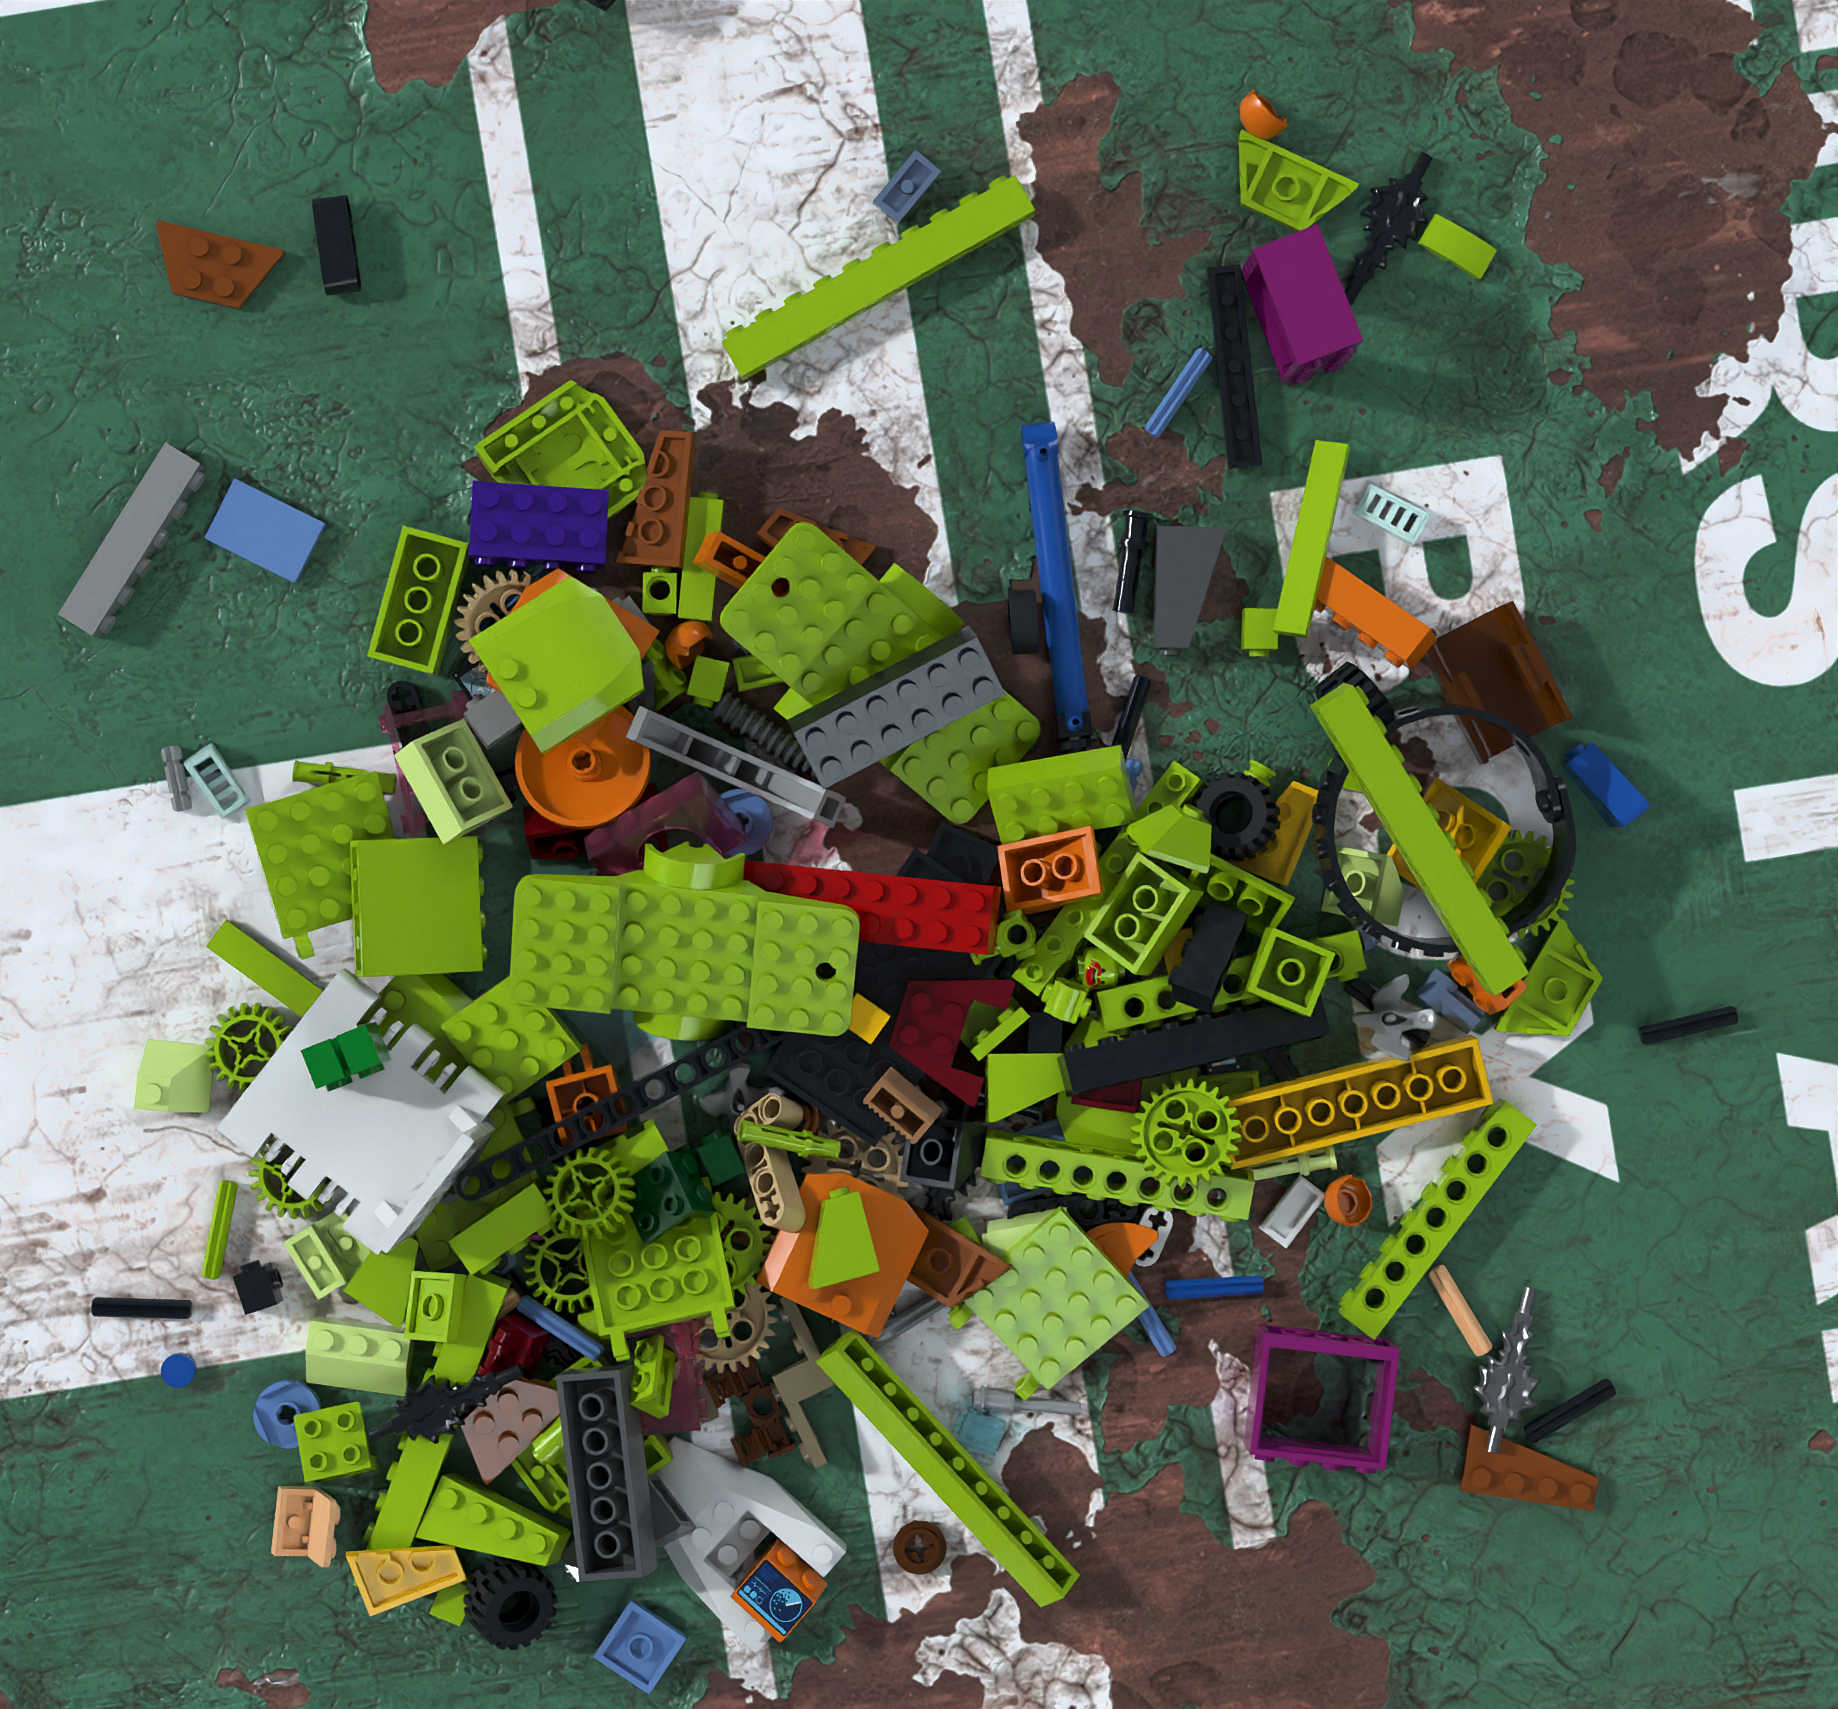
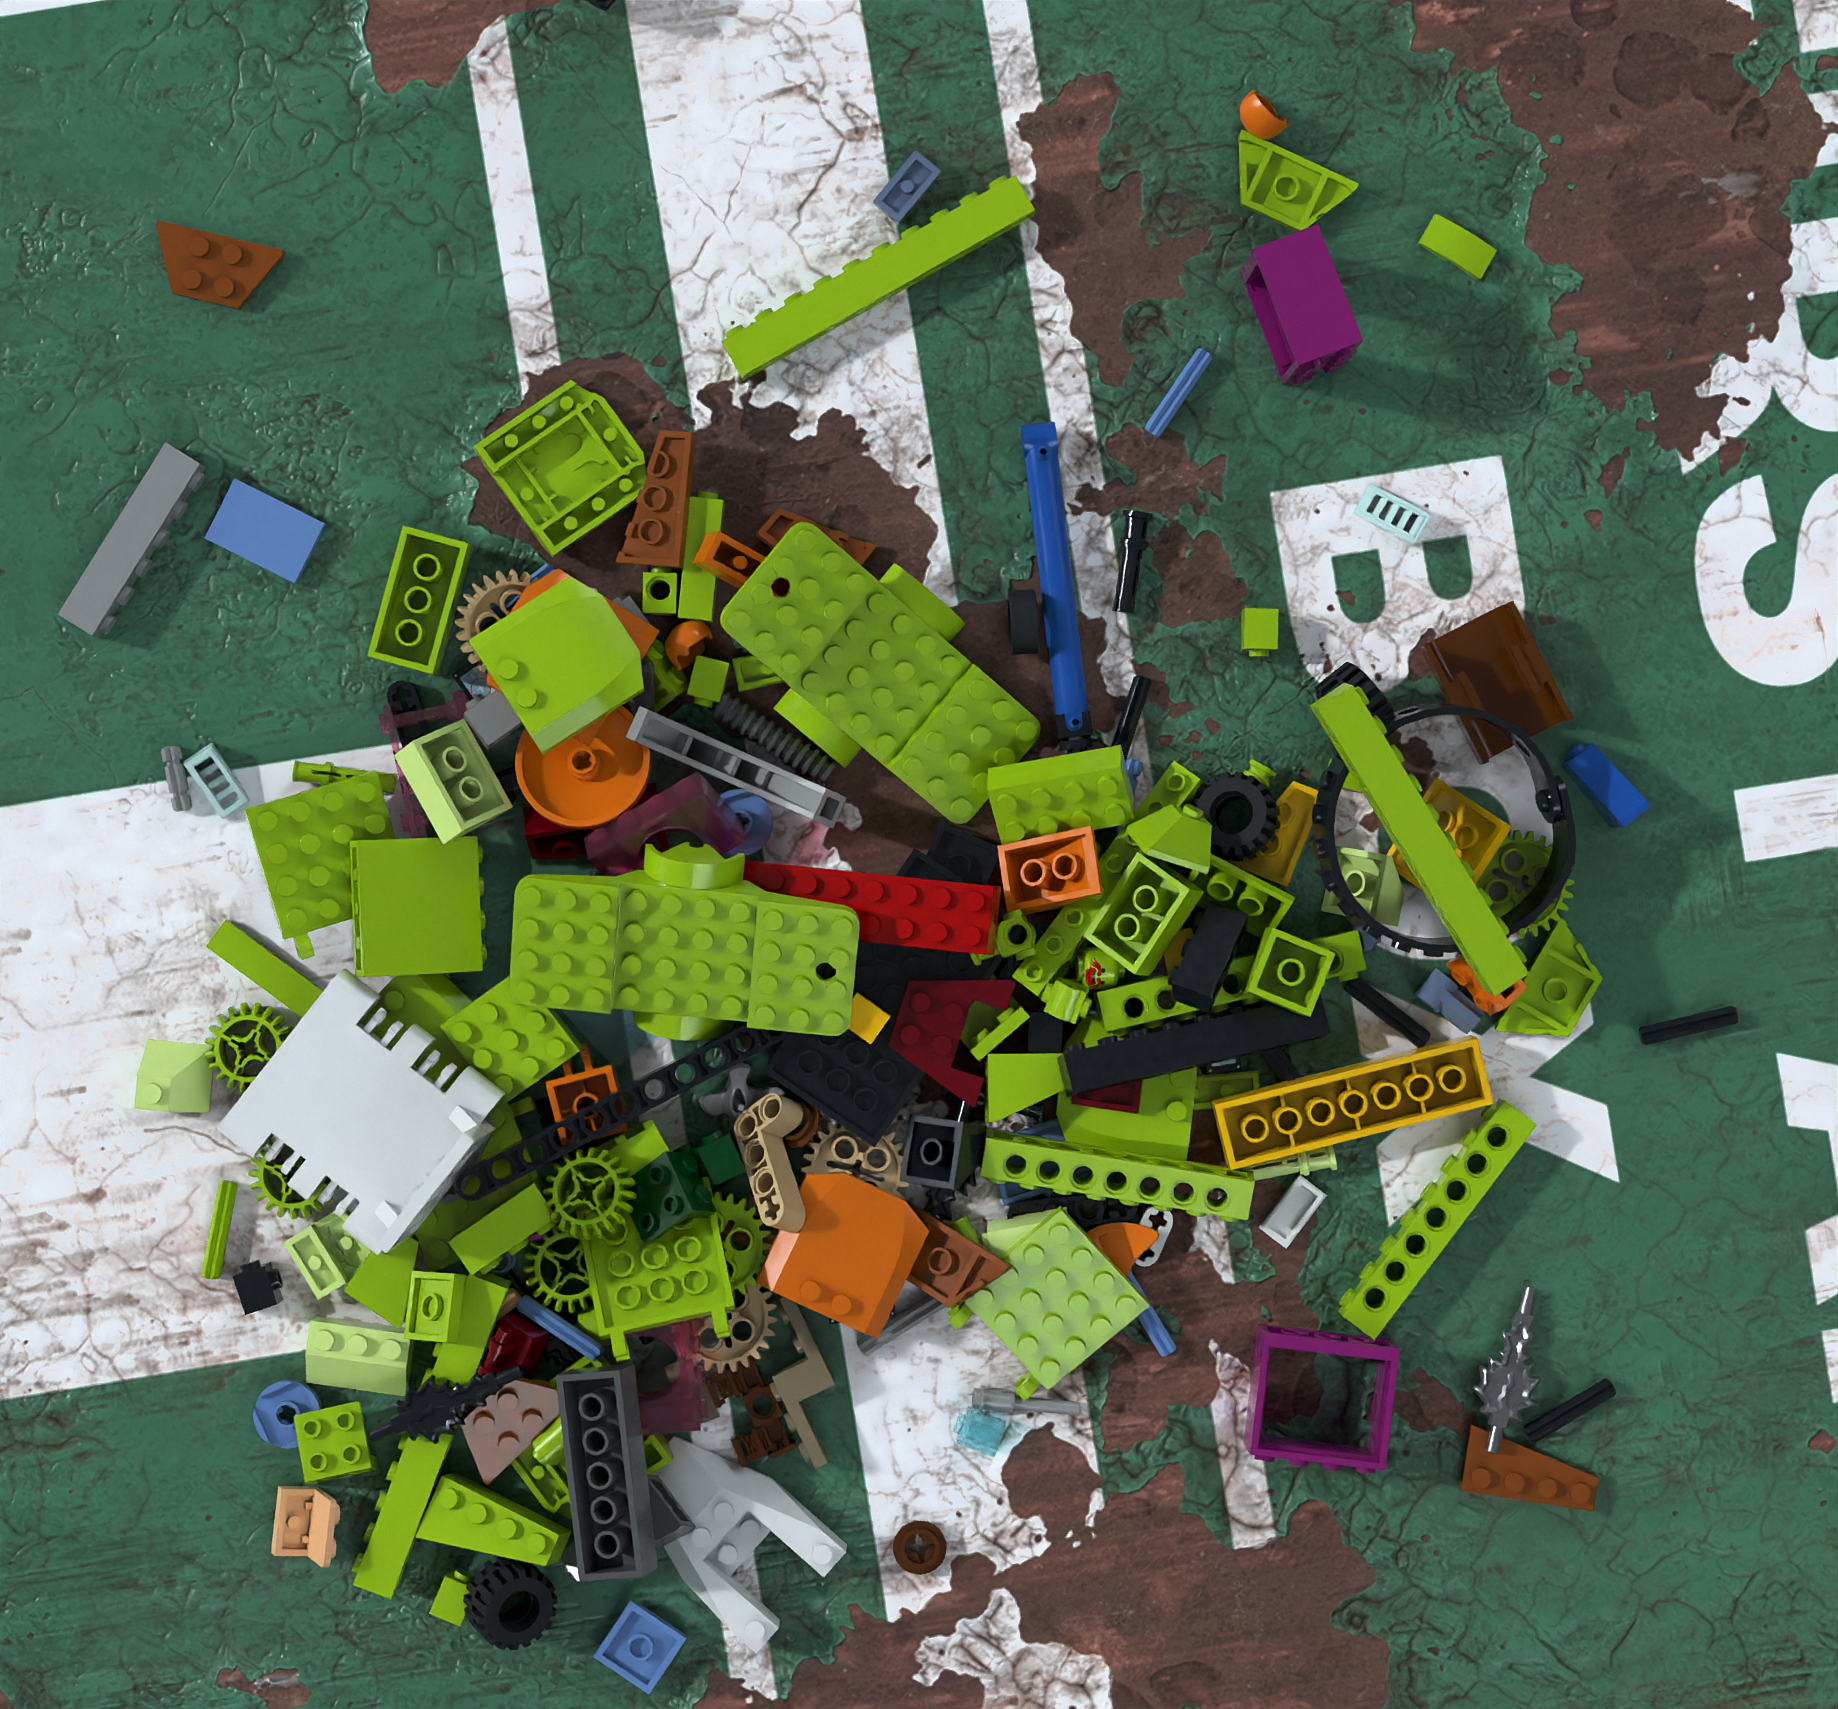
black axle [91,1297,193,1319] -> none
blue tile [161,1353,197,1388] -> none
green piece [300,1022,391,1092] -> none
black beam [312,195,361,296] -> none
yellow wing [346,1545,466,1616] -> none
dark purple bracket [468,481,609,574] -> none
lime bracket [629,1333,676,1419] -> none
slope [730,1538,828,1643] -> none
lime pin [737,1119,841,1161] -> none
brick [787,625,1006,790] -> none
lime slope [808,1186,880,1289] -> none
lime brick [815,1329,1080,1607] -> none
medium nougat brick [863,1067,943,1144] -> none
lime gear [1131,1078,1242,1190] -> none
dark grey slope [1152,526,1225,656] -> none
blue axle [1164,1275,1264,1299] -> none
black plate [1206,264,1263,470] -> none
lime tile [1273,440,1350,638] -> none
orange brick [1314,556,1437,671] -> none
orange hair [1324,1174,1373,1227] -> none
black piece [1345,152,1433,306] -> none
light grey animal [1352,974,1439,1062] -> none
light nougat axle [1427,1264,1492,1357] -> none

